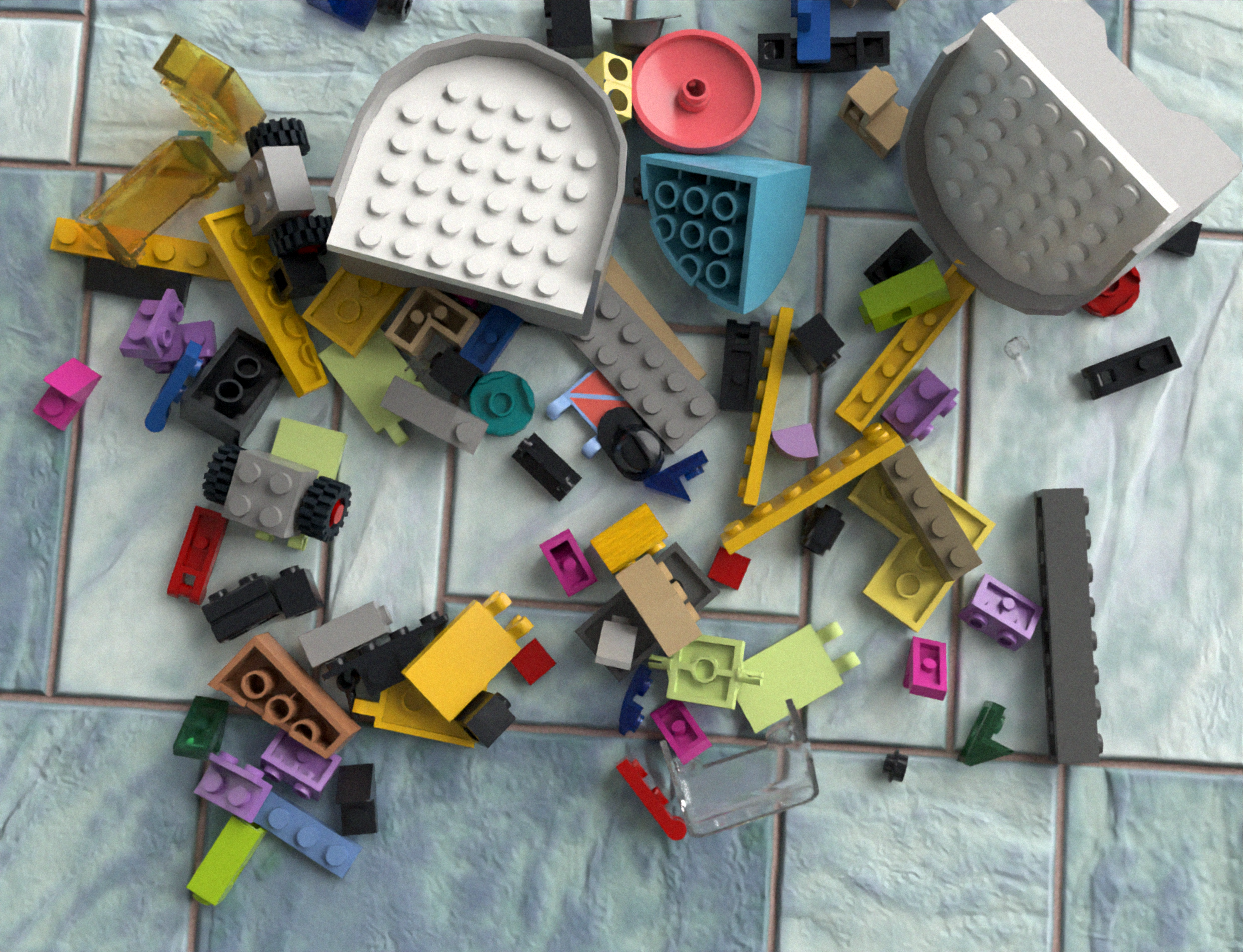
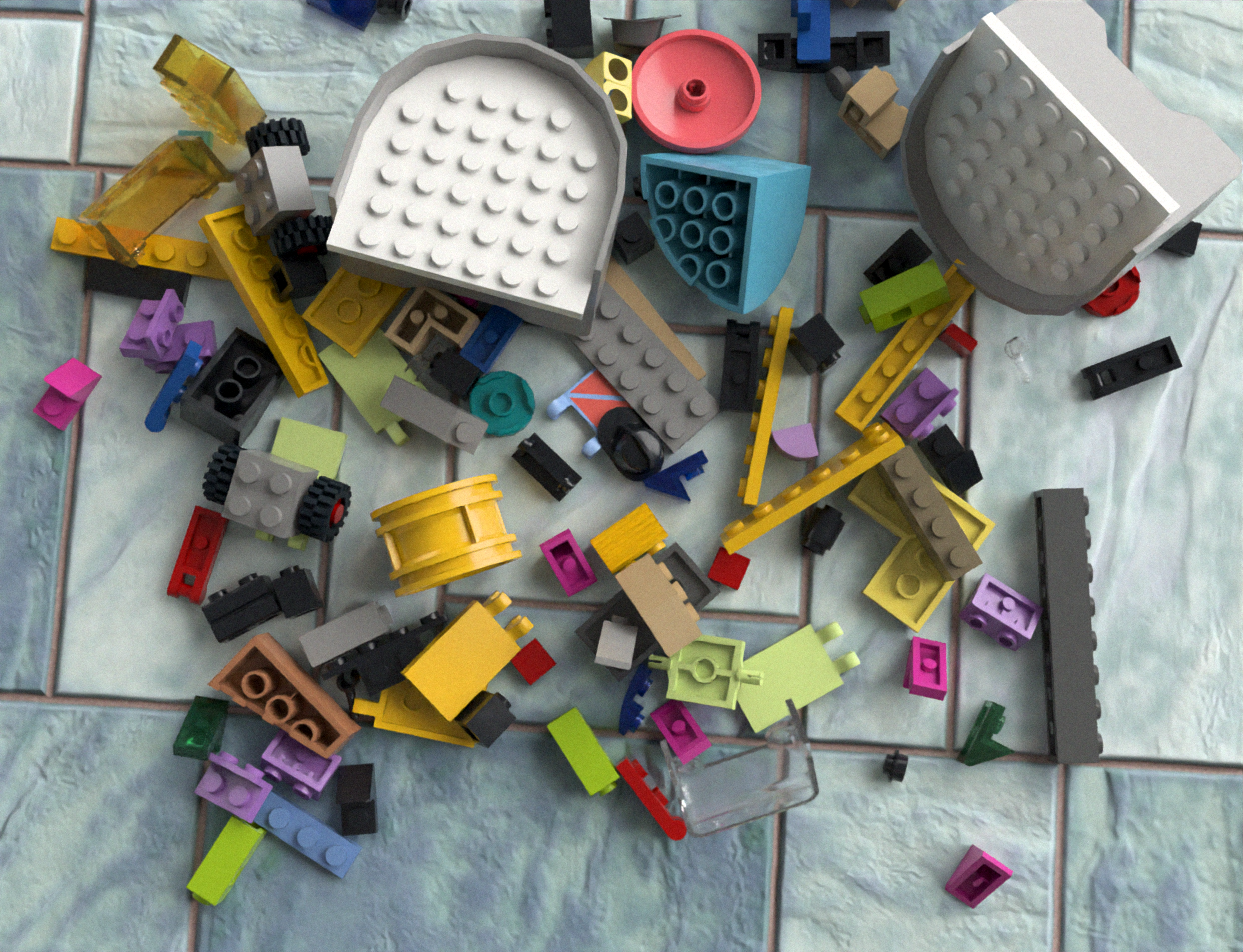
none -> yellow wheel [370,474,523,598]
none -> lime brick [547,706,620,797]
none -> black brick [613,211,655,265]
none -> dark grey tile [825,66,853,101]
none -> black slope [917,424,983,496]
none -> red tile [938,323,978,358]
none -> dark pink slope [945,844,1013,909]

